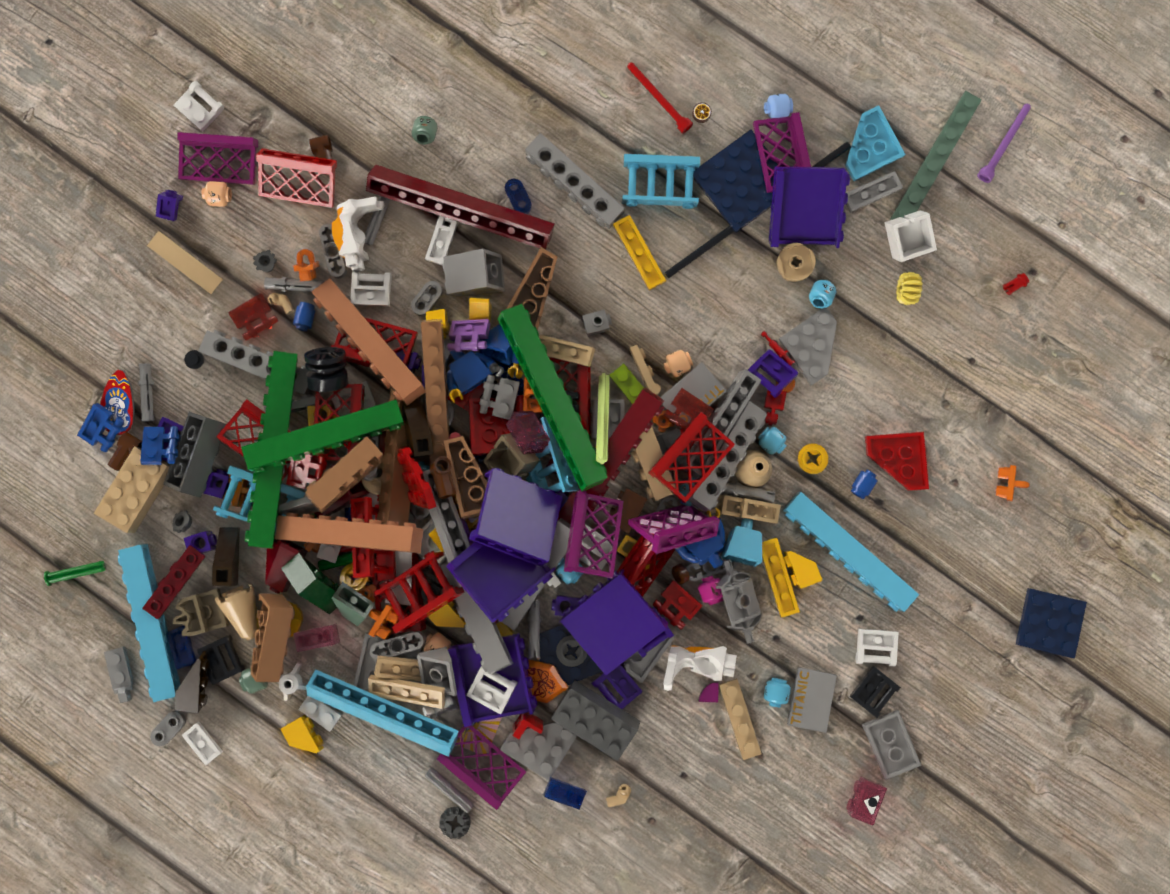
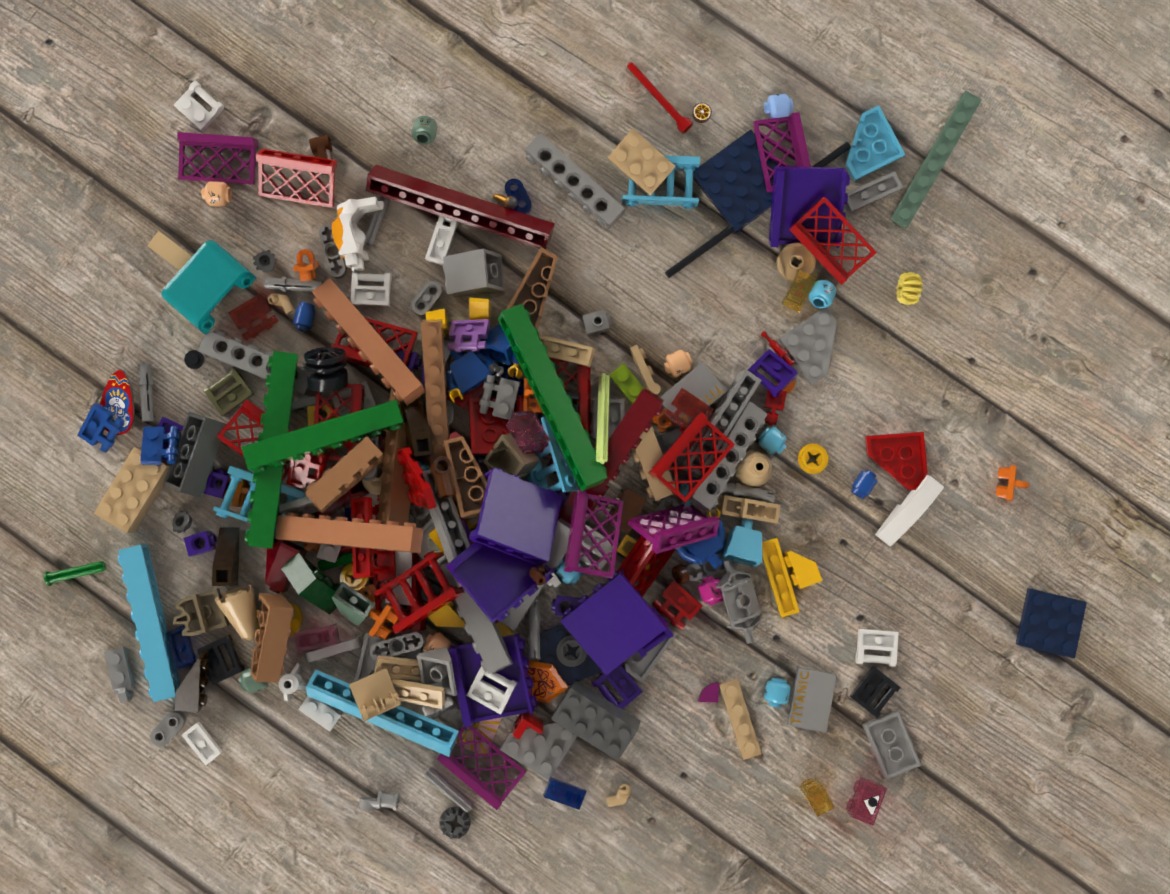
reddish brown piece [107,432,142,471] -> none
dark red bracket [142,545,206,619] -> none
dark purple bracket [155,190,183,221] -> none
yellow slope [280,714,324,753] -> none
yellow plate [613,215,666,291] -> none
white hips [663,645,737,691] -> none
medium azure brick [783,492,919,612] -> none
white piece [884,210,937,262] -> none
medium lavender piece [977,104,1031,183] -> none
red pin [1003,273,1029,295] -> none
none -> teal windscreen [161,240,257,335]
none -> olive plate [203,367,254,417]
none -> light grey beam [305,637,362,662]
none -> tan hinge [349,668,401,721]
none -> light grey connector [359,791,400,811]
none -> piece [493,194,518,209]
none -> reddish brown arm [529,565,546,585]
none -> tan plate [607,128,676,196]
none -> clear yellow tile [781,270,817,312]
none -> red fence [789,196,877,285]
none -> clear yellow brick [799,778,835,817]
none -> white slope [875,475,944,547]

